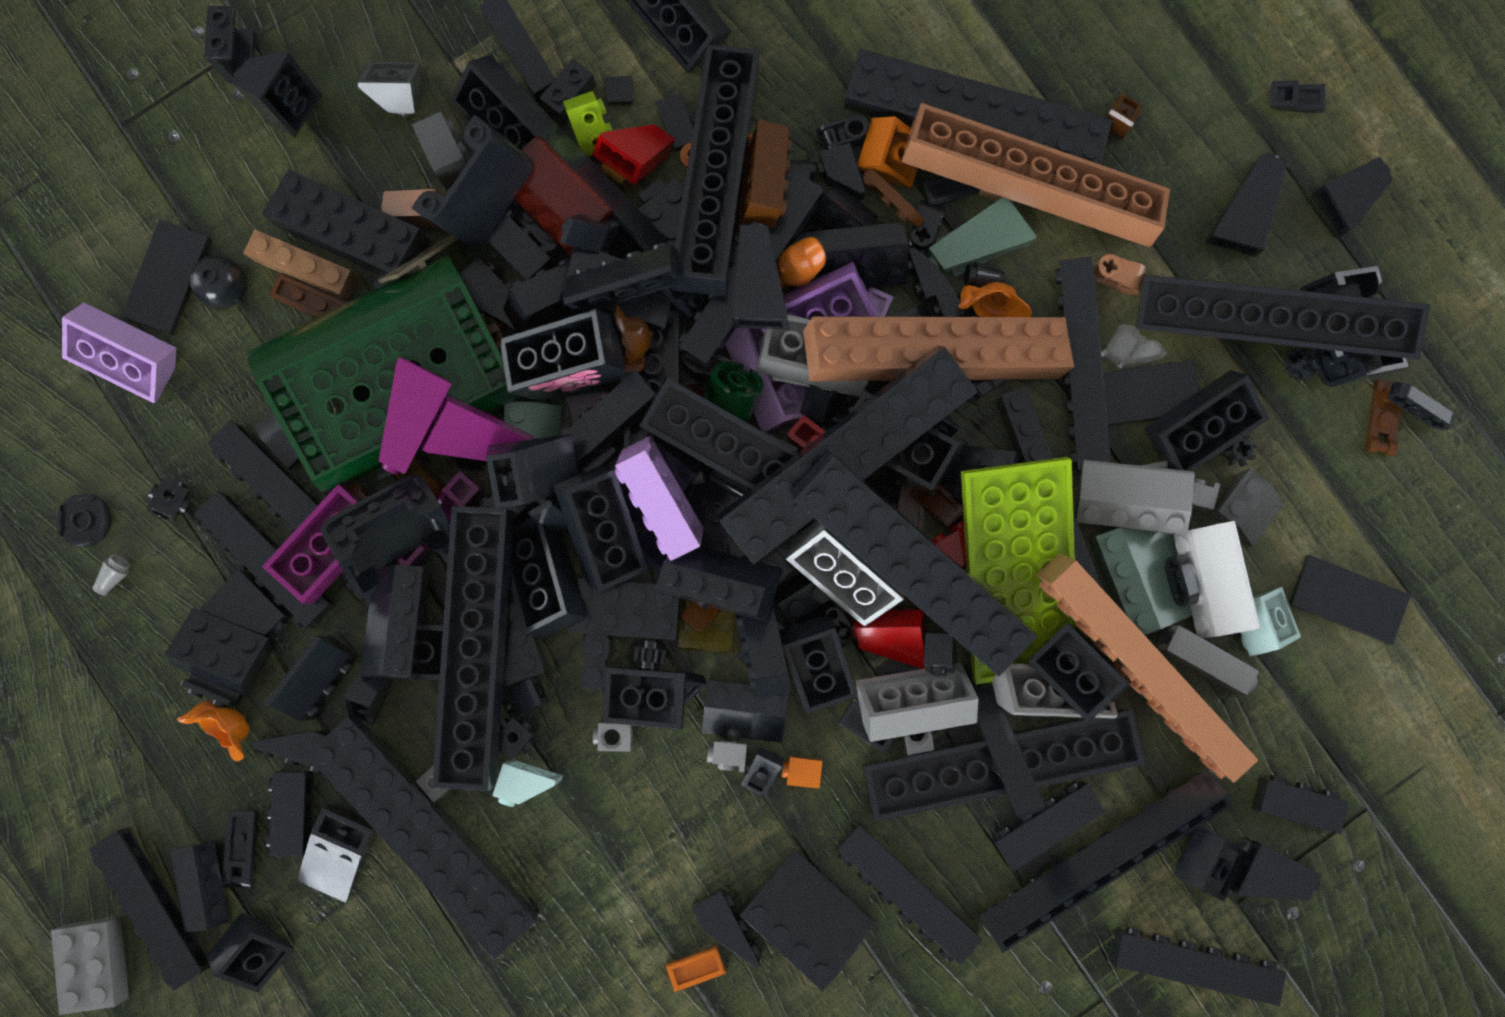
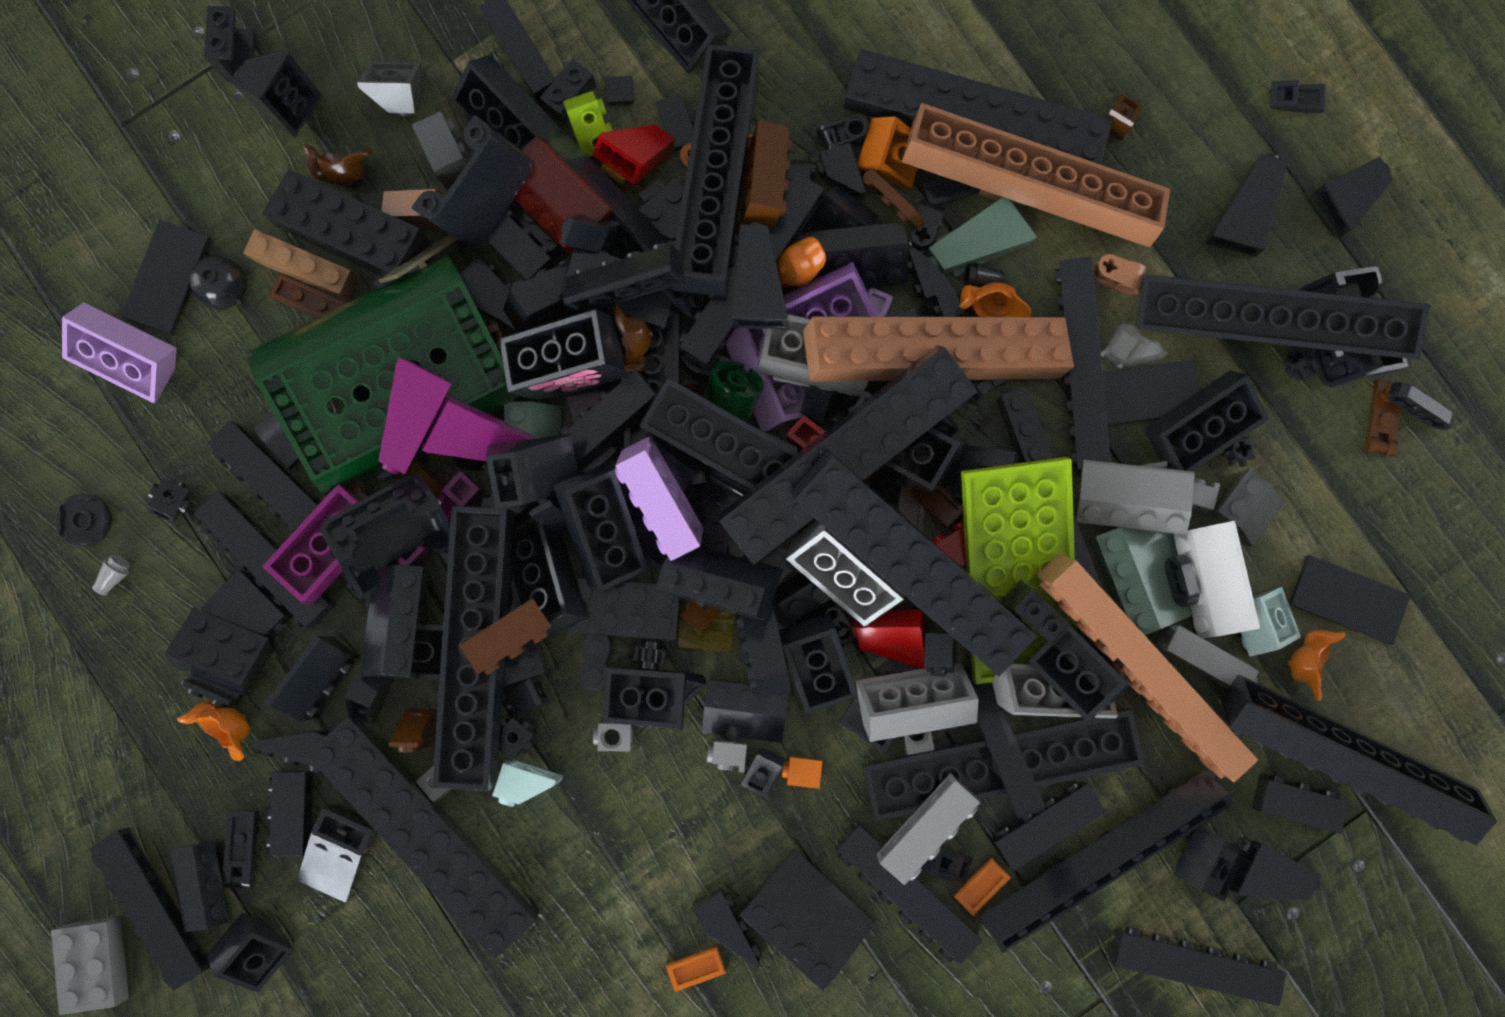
none -> reddish brown hair [303,144,373,188]
none -> reddish brown slope [389,708,438,752]
none -> reddish brown brick [459,598,551,675]
none -> light grey brick [876,773,980,885]
none -> black slope [921,846,973,884]
none -> orange tile [953,857,1011,916]
none -> black brick [1002,580,1069,644]
none -> black brick [1221,674,1497,846]
none -> orange hair [1288,630,1346,701]

